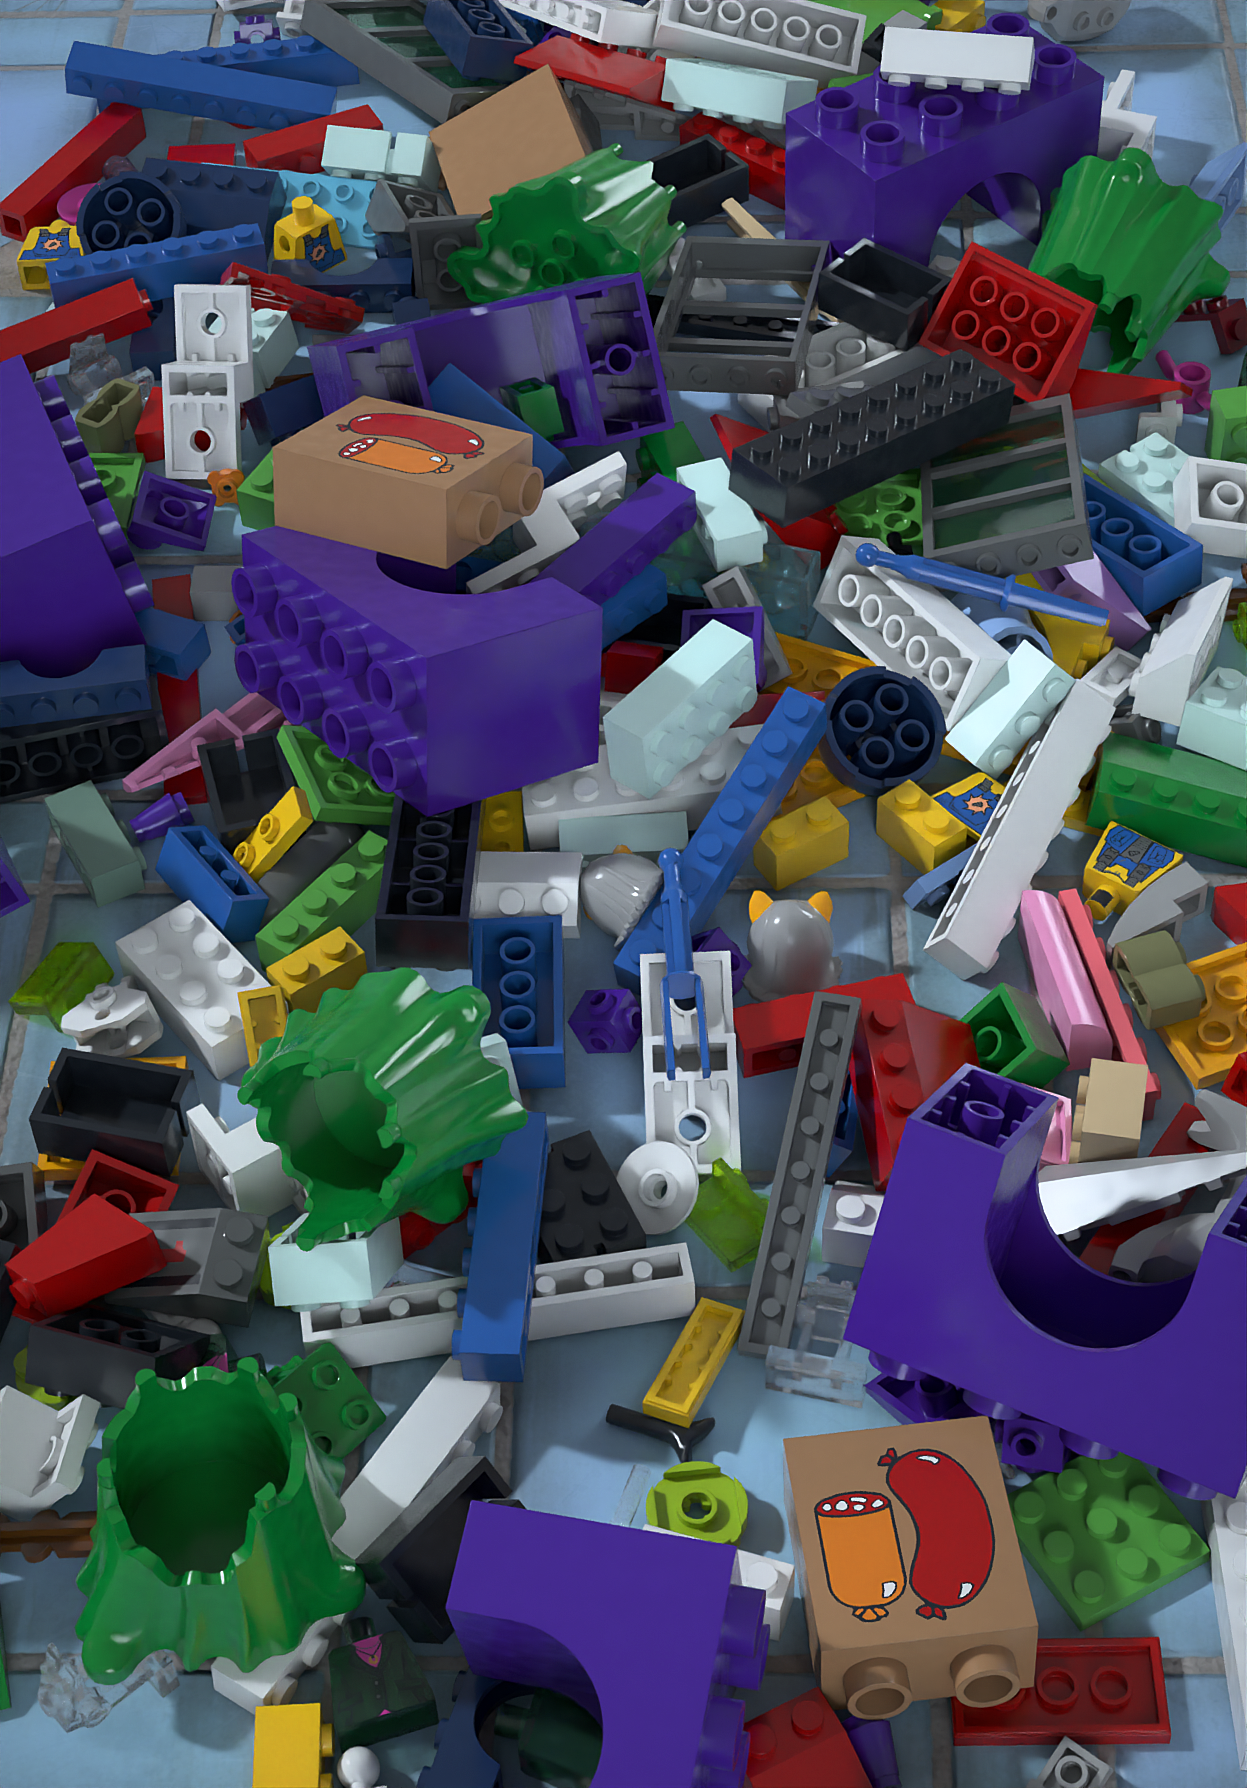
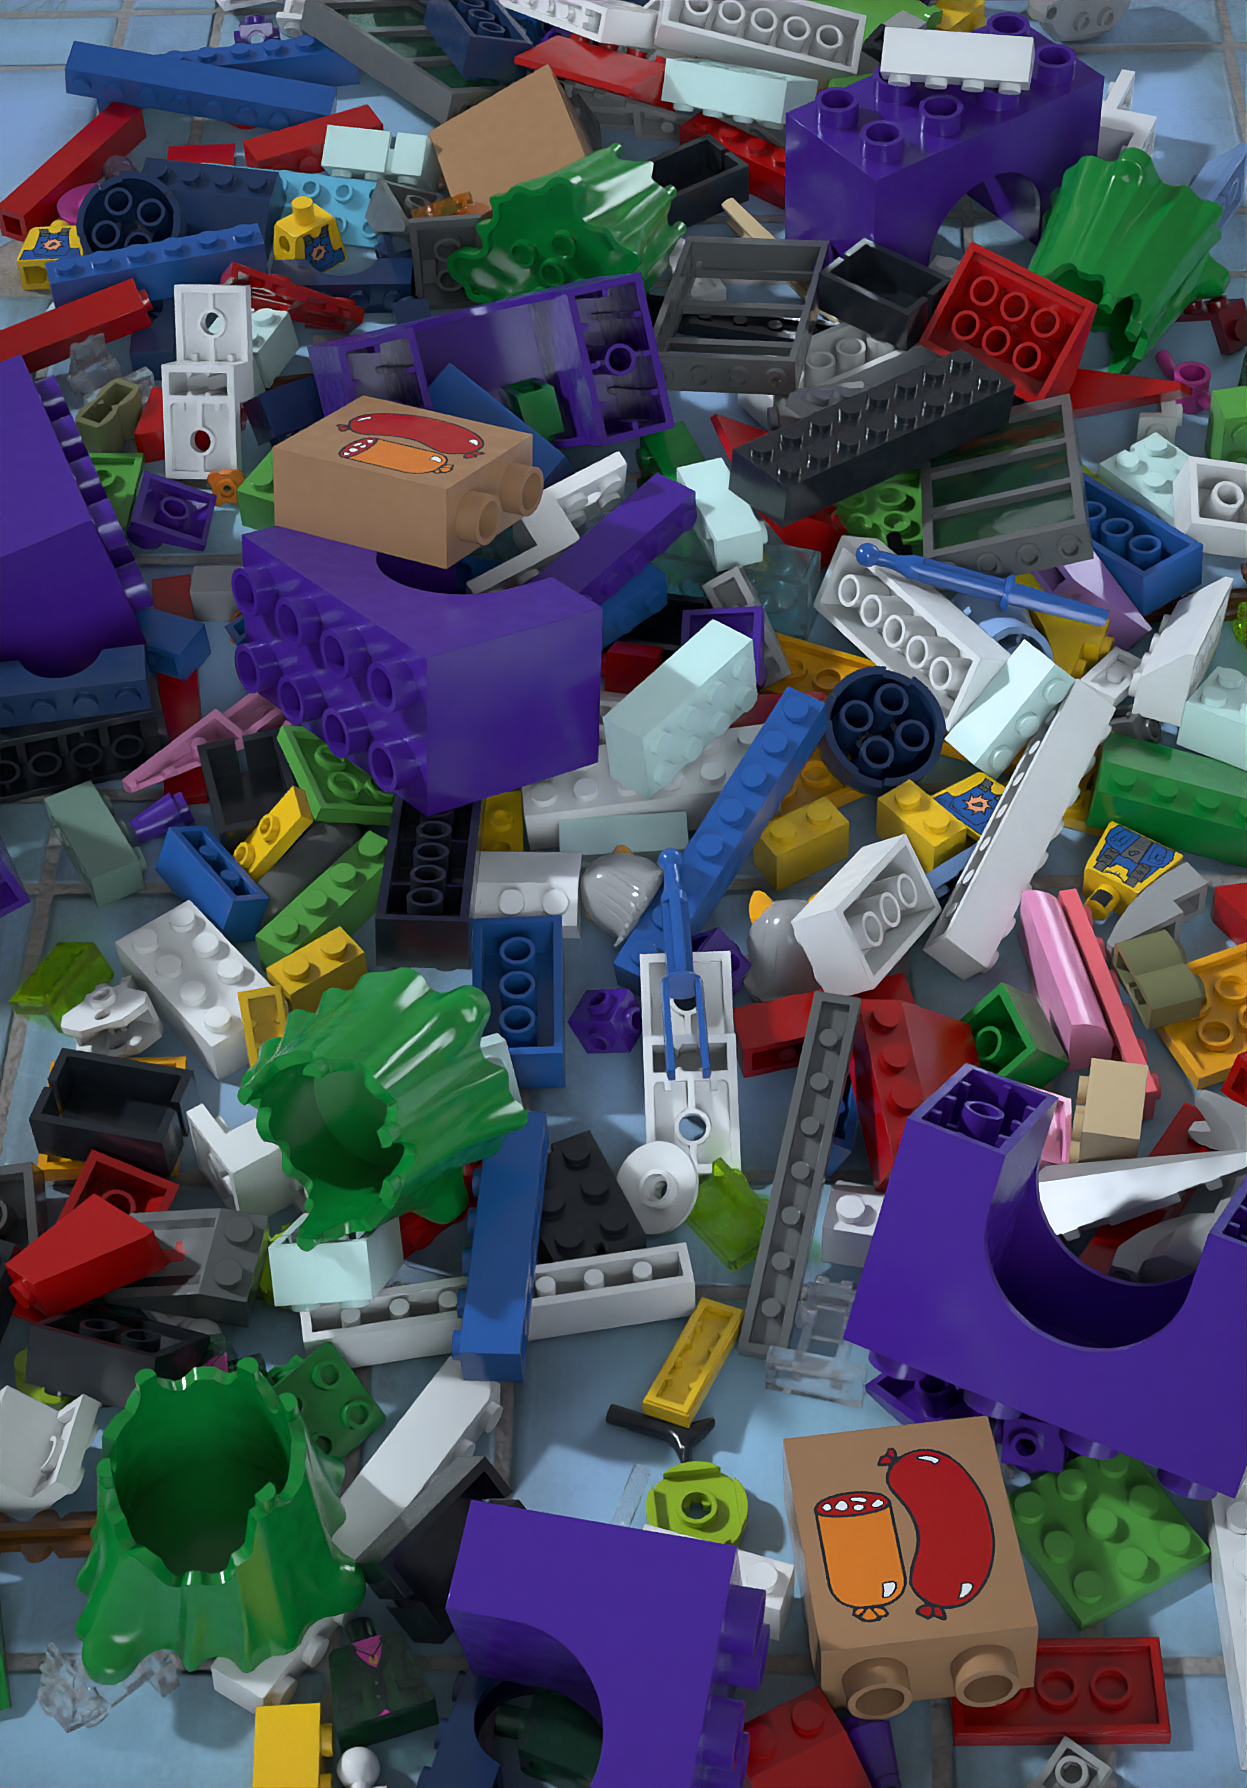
none -> clear orange plate [411,191,474,218]
none -> white brick [791,834,942,996]

